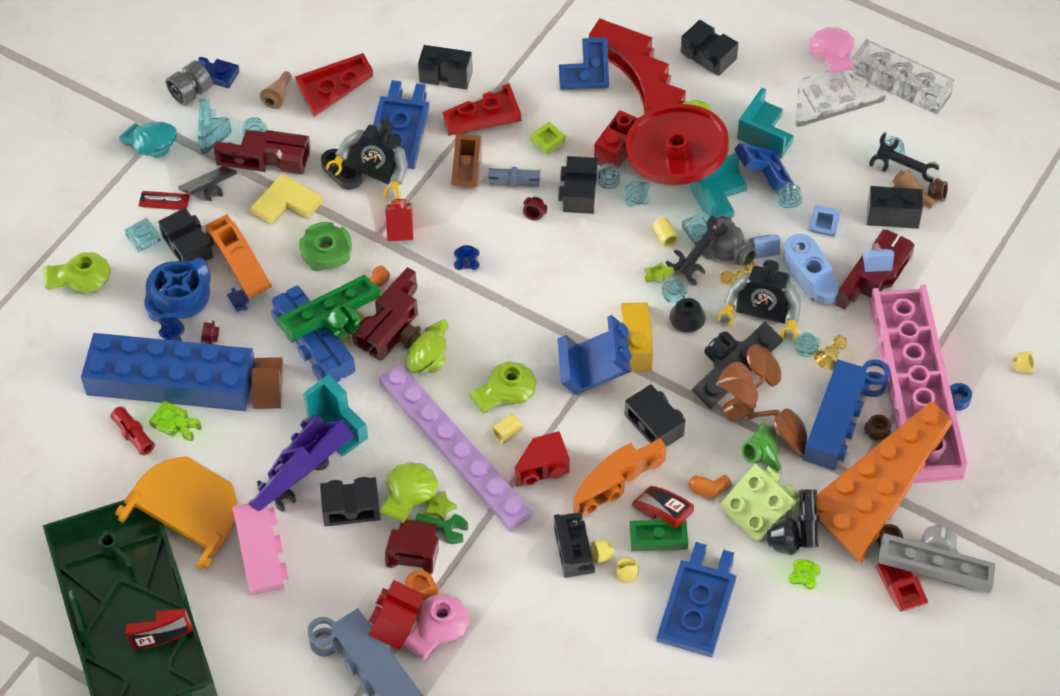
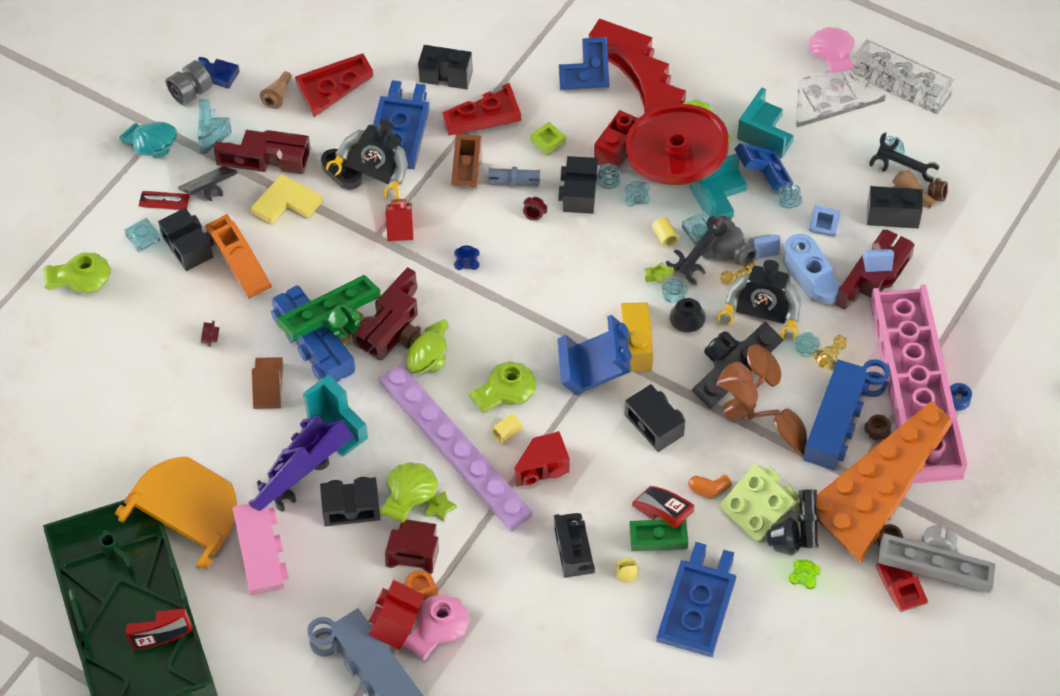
blue brick [81,333,255,411] -> none
red pin [110,406,155,456] -> none
blue piece [144,258,211,322] -> none
clear neon green plate [149,401,202,441] -> none
clear blue plate [158,317,185,341] -> none
clear blue plate [227,287,250,312] -> none
clear light blue plate [242,117,267,136] -> none
bright green plate [299,222,352,271] -> none
orange arm [369,265,390,287] -> none
green bar [415,513,468,544] -> none
orange slope [573,438,666,515] -> none
light yellow hinge [591,540,614,563] -> none
black brick [680,19,739,76] -> none
bright green animal [742,422,782,472] -> none
light yellow hinge [1013,351,1035,373] -> none

